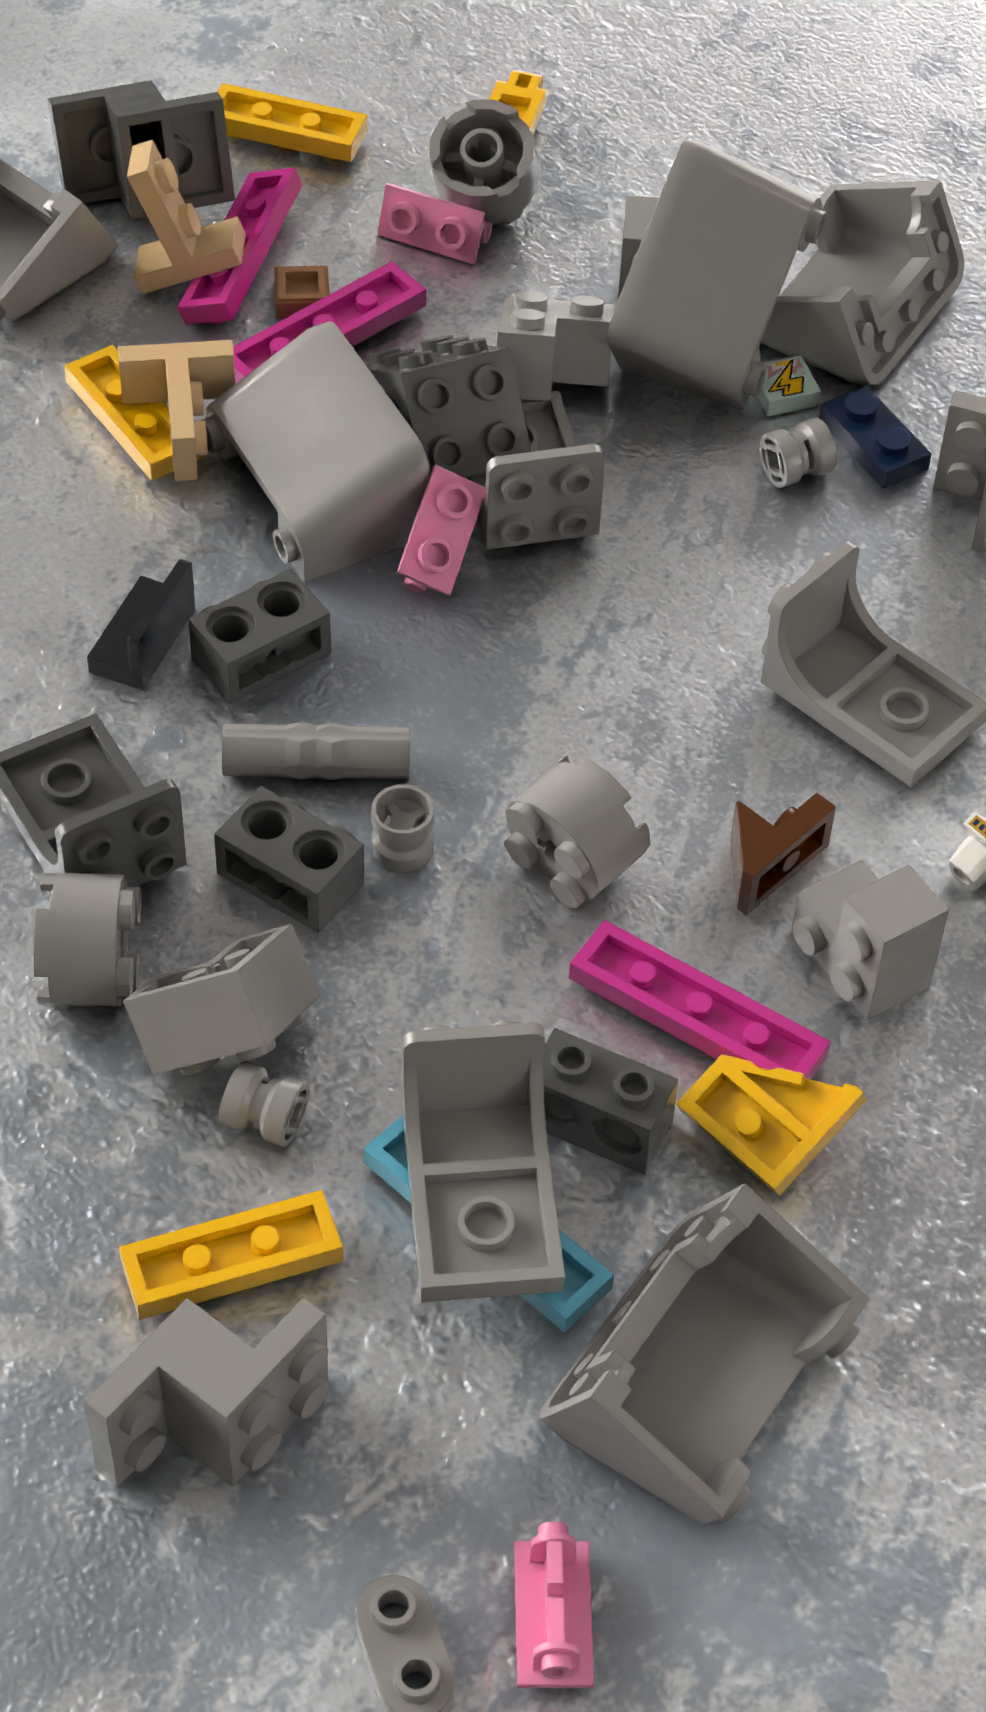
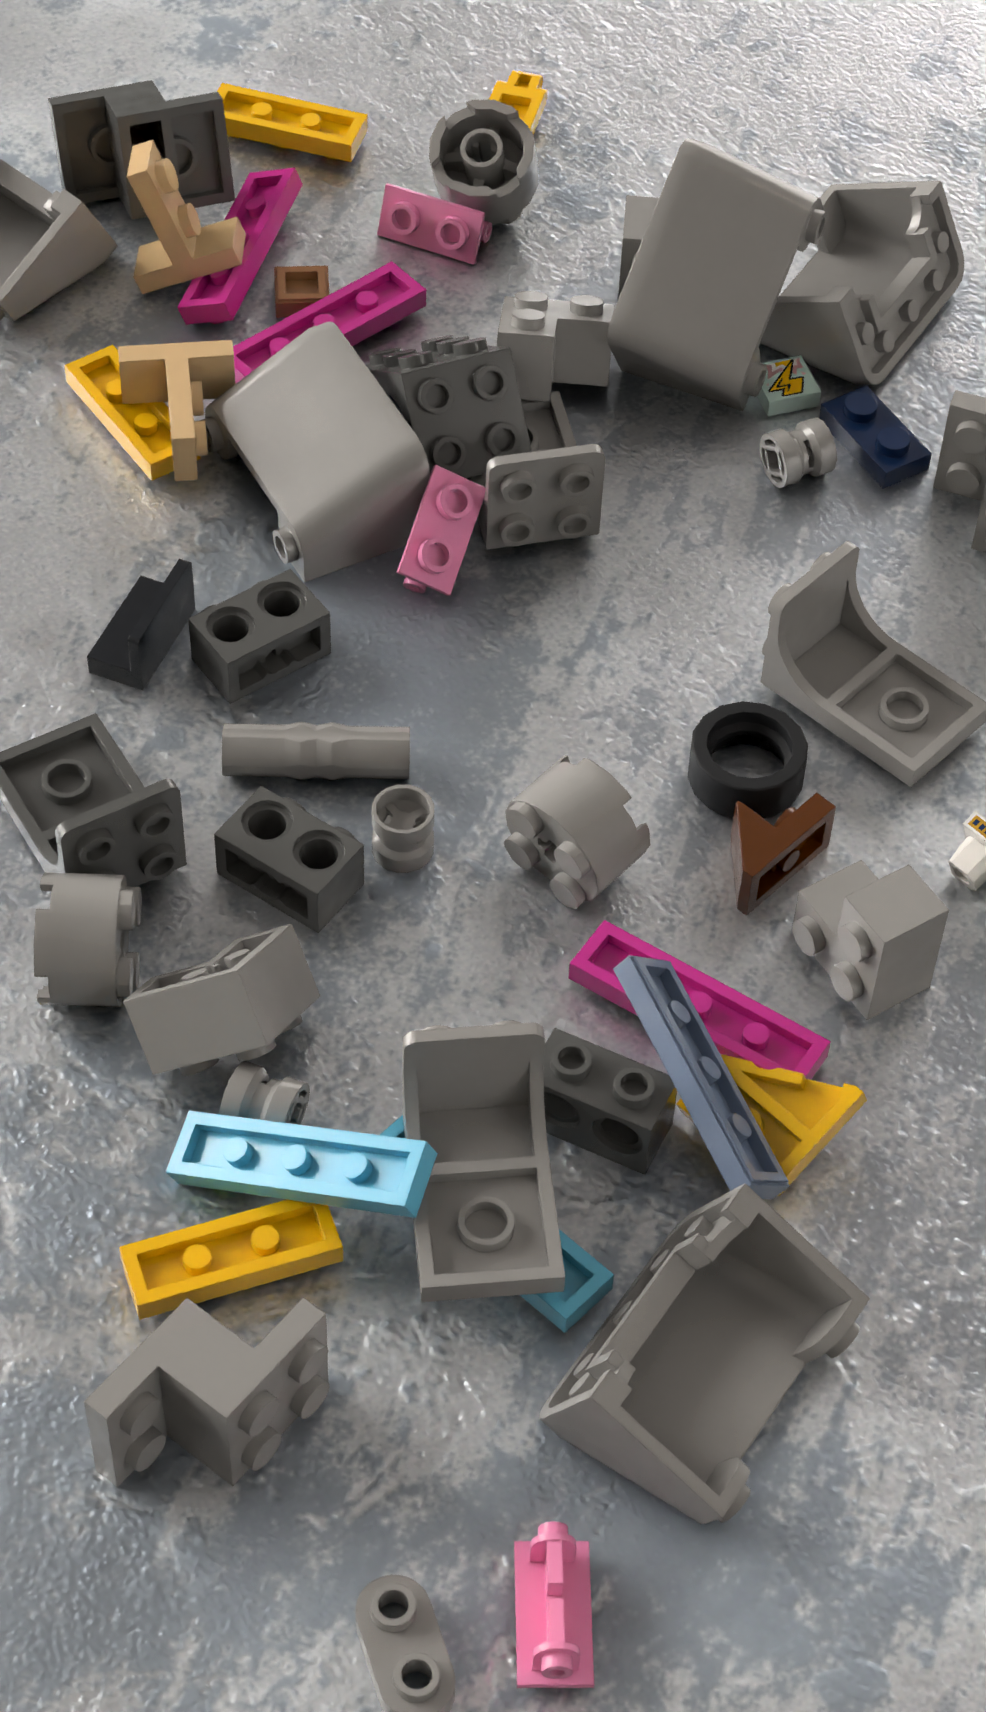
none -> medium azure plate [166,1110,438,1218]
none -> sand blue tile [613,955,790,1200]
none -> black tyre [687,701,808,818]

